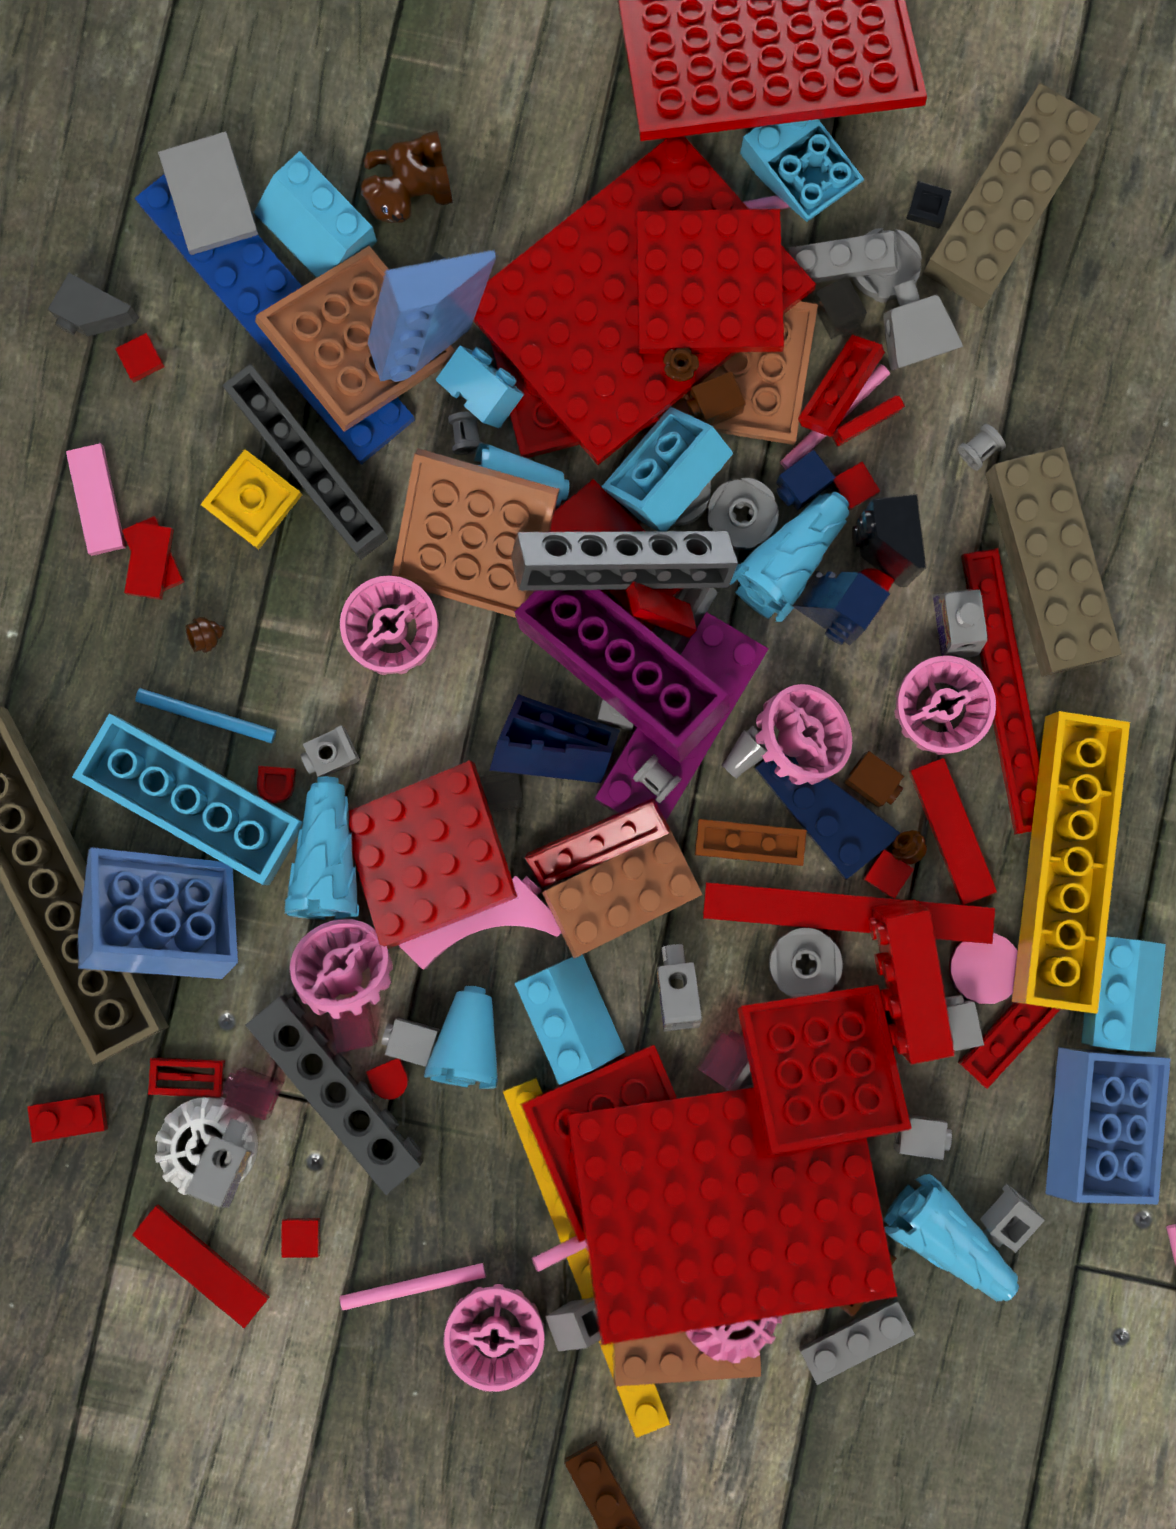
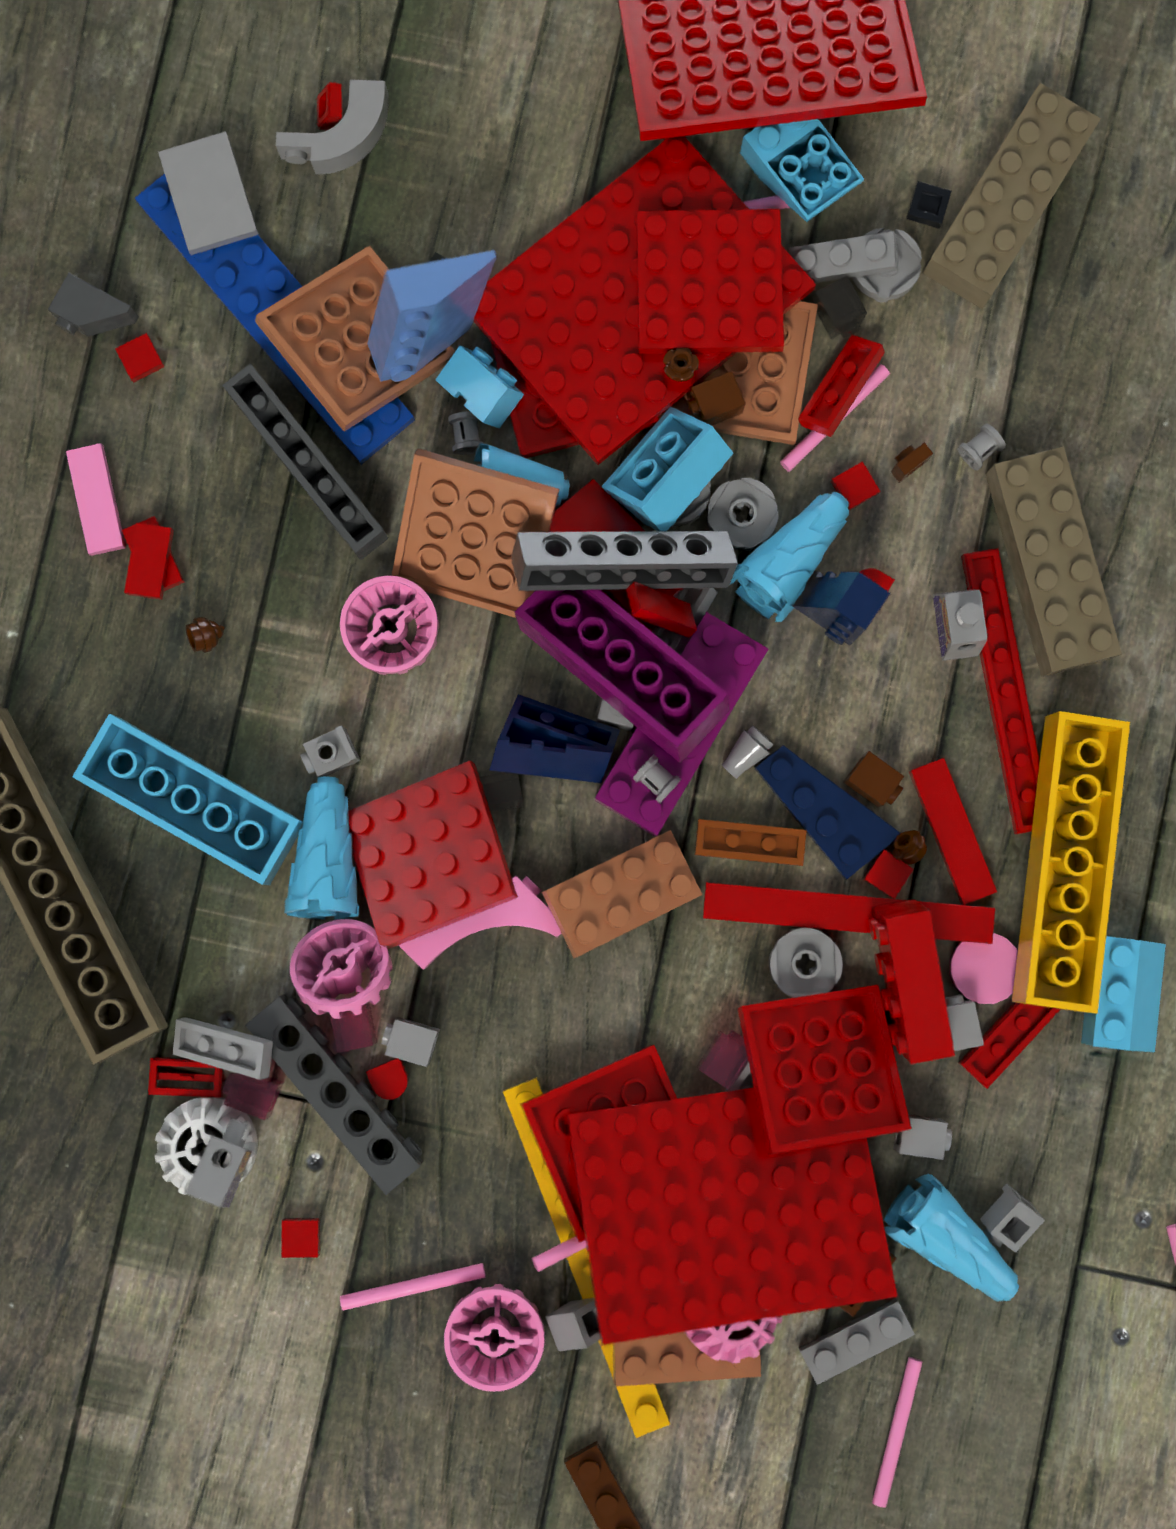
red plate [27,1093,108,1143] -> none
medium blue slope [78,848,238,979] -> none
red tile [132,1204,270,1329] -> none
dark azure bar [135,688,276,744] -> none
yellow plate [201,449,302,550] -> none
medium azure slope [254,151,377,278] -> none
red tile [257,766,296,803] -> none
reddish brown animal [361,130,453,223] -> none
medium azure cone [424,986,498,1089] -> none
medium azure slope [515,955,626,1085] -> none
tile [525,798,670,888] -> none
light grey torso [657,944,702,1032] -> none
bright pink gear [755,684,852,785] -> none
dark blue brick [776,449,836,511] -> none
red tile [832,395,905,447] -> none
black slope [852,494,926,587] -> none
light grey torso [883,280,963,371] -> none
bright pink gear [894,656,996,755] -> none
medium blue slope [1045,1047,1171,1204] -> none
none -> light grey plate [173,1017,273,1080]
none -> light grey arch [276,80,389,175]
none -> red tile [317,82,342,131]
none -> bright pink bar [872,1357,923,1508]
none -> reddish brown plate [891,442,933,483]

